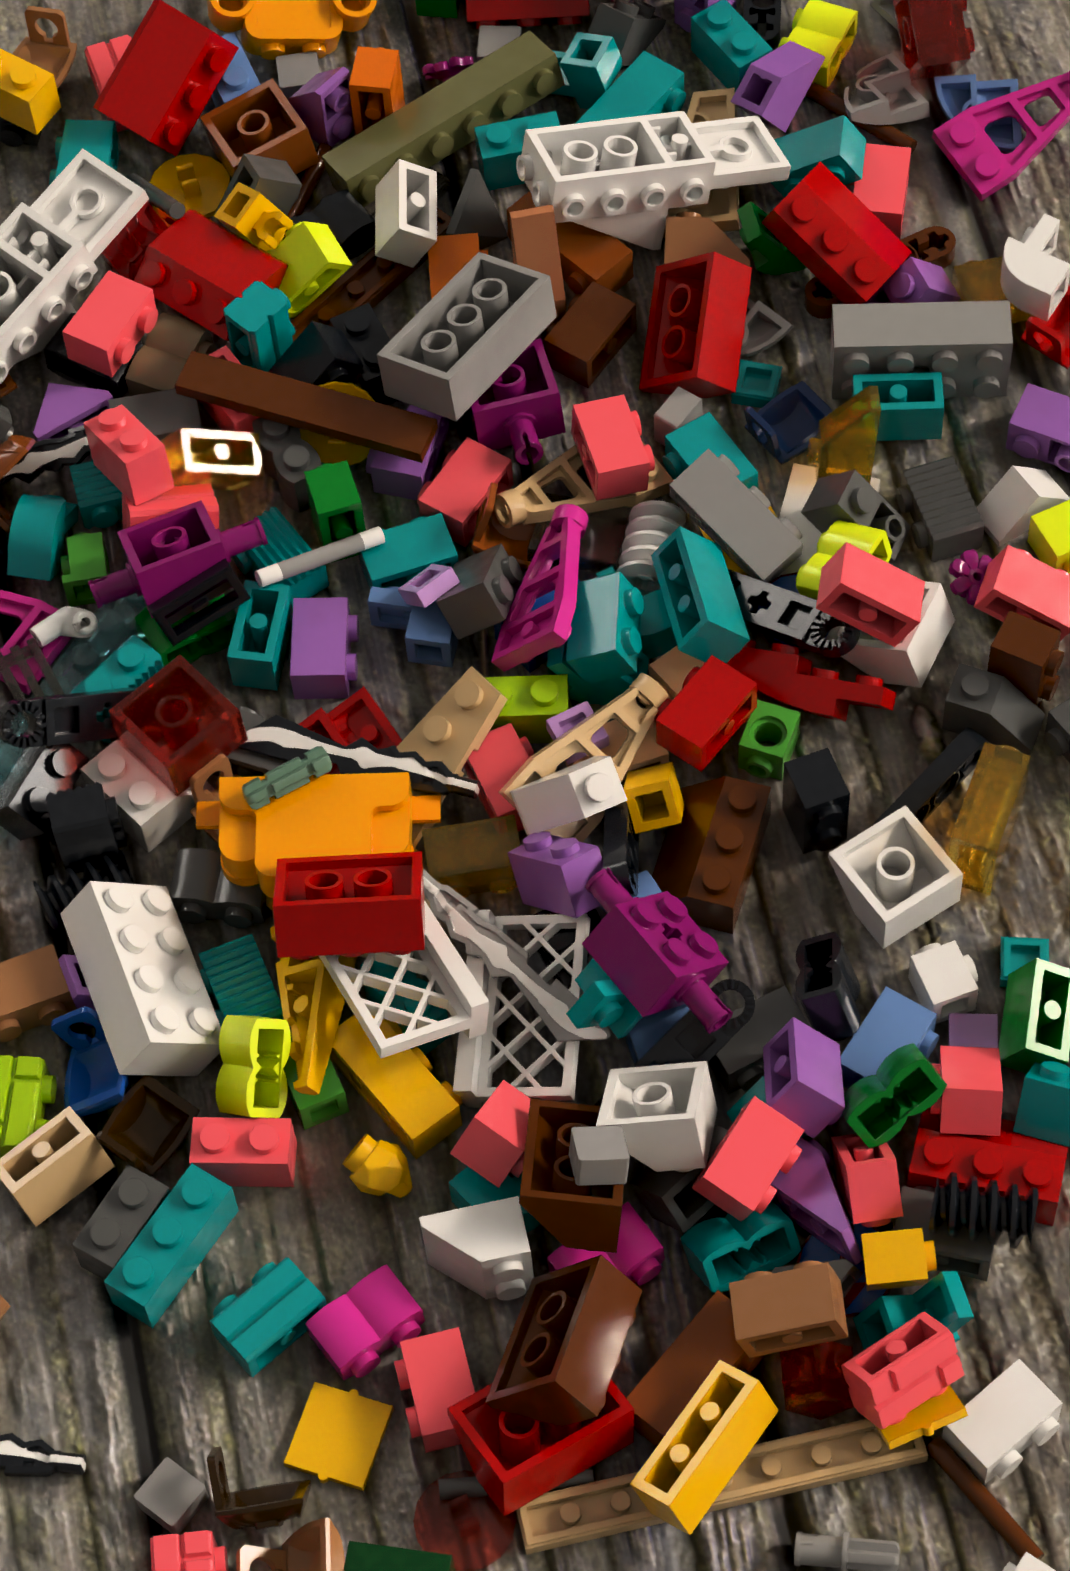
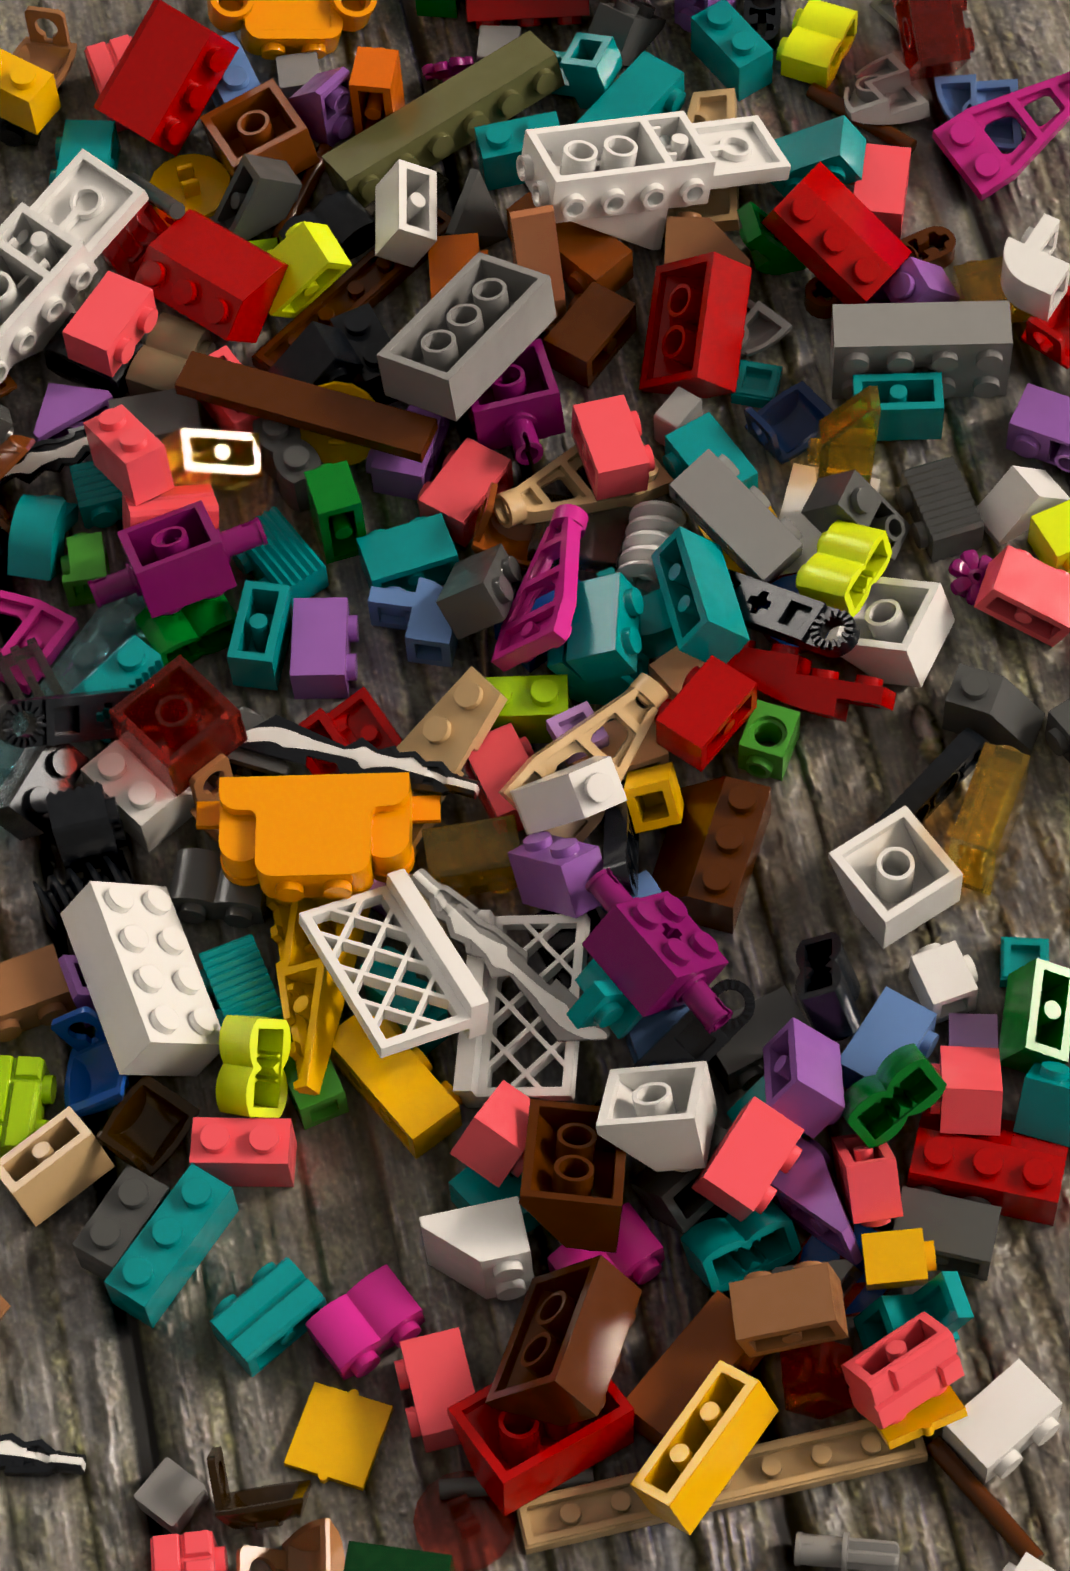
white arm [29,606,98,648] -> none
black tile [148,558,251,646] -> none
yellow brick [214,182,294,252] -> none
teal brick [223,281,296,372] -> none
sand green axle [242,746,332,809] -> none
light grey bar [255,526,385,588] -> none
red slope [273,851,425,960] -> none
yellow rock [342,1134,413,1198] -> none
lavender tile [398,563,460,608] -> none
light grey piece [569,1126,630,1186] -> none
medium lavender slope [731,41,825,133] -> none
black brick [782,748,850,854] -> none
coral brick [816,542,925,647] -> none
black piece [929,1172,1039,1249] -> none
reddish brown brick [987,611,1064,708] -> none

